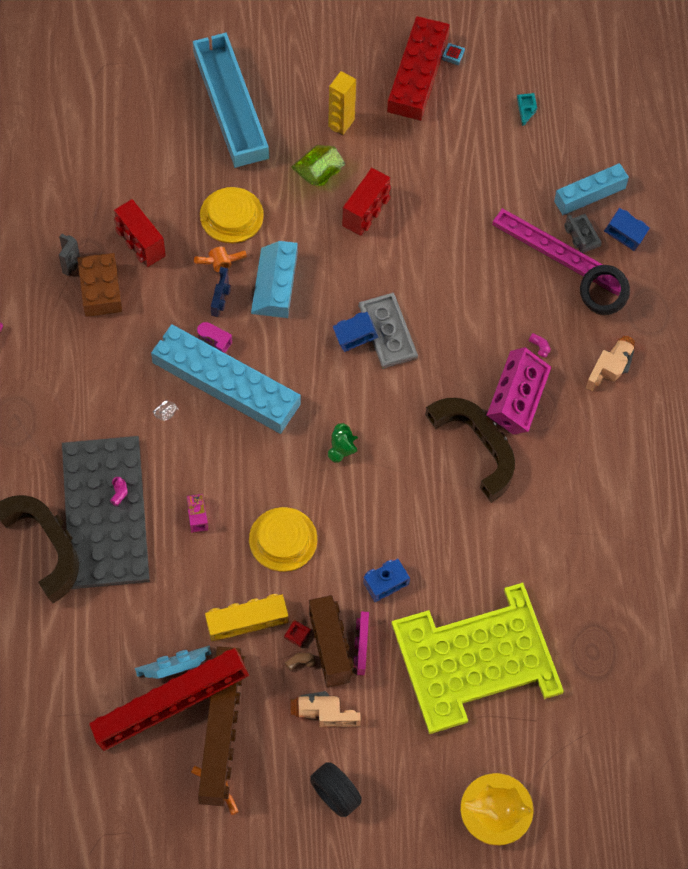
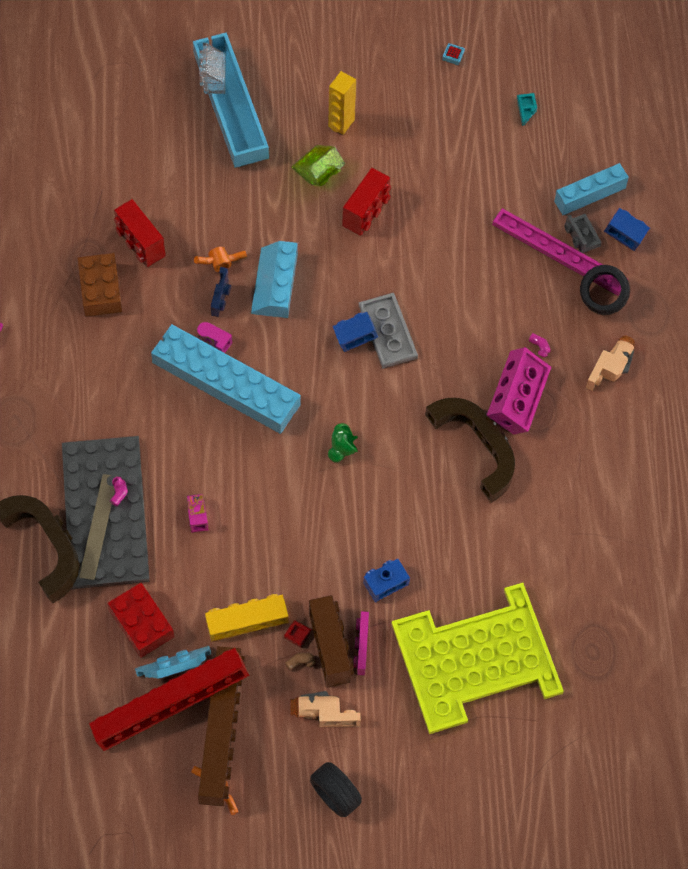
dark grey bracket [59,234,80,276] -> none
clear plate [153,400,178,421] -> none
yellow piece [200,187,264,244] -> none
yellow piece [249,507,317,572] -> none
red brick [387,16,450,121] -> none
yellow piece [460,773,533,846] -> none
none -> dark tan sticker [79,474,118,580]
none -> red brick [107,582,175,658]
none -> clear slope [199,43,226,94]

